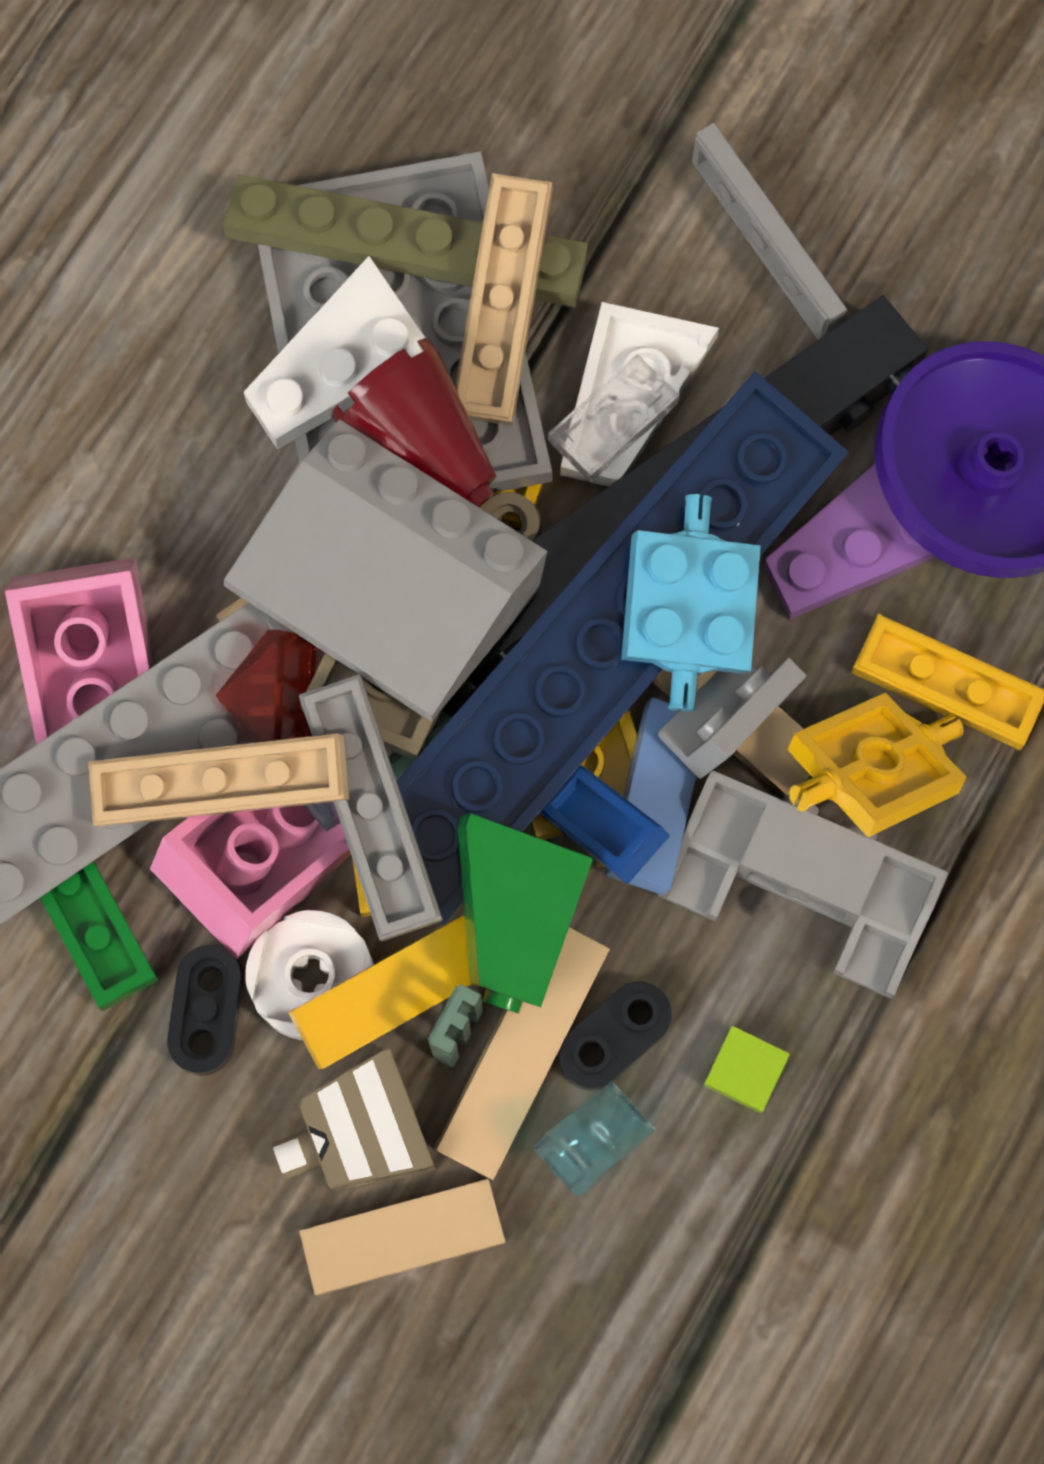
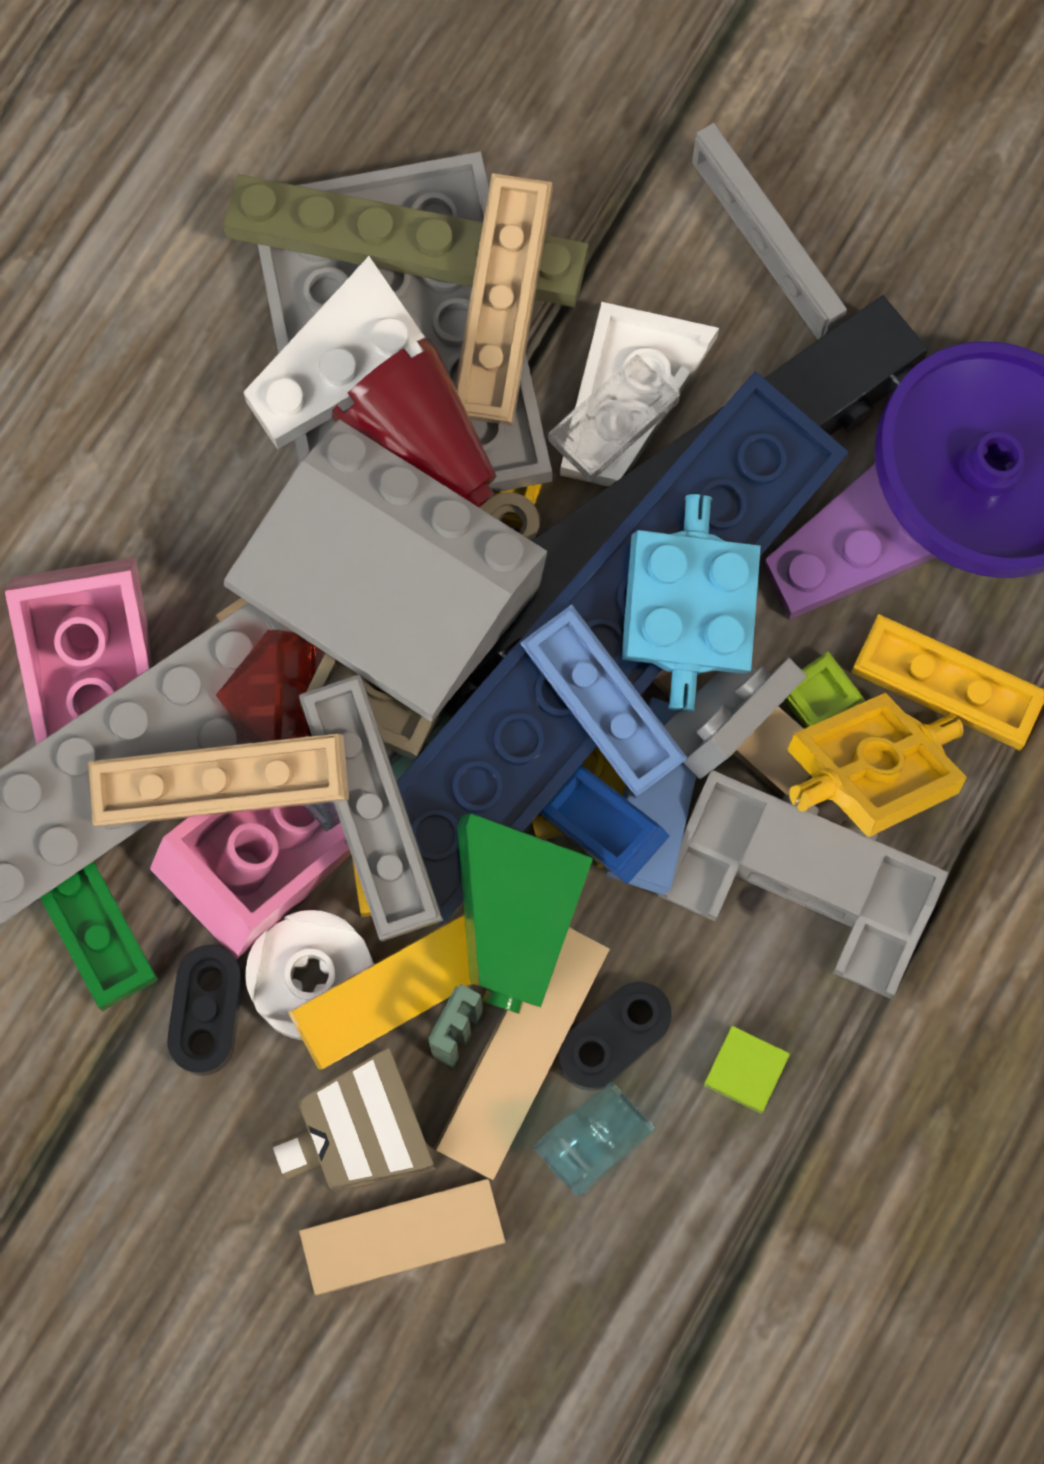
none -> medium blue tile [520,605,688,798]
none -> lime tile [784,651,865,728]

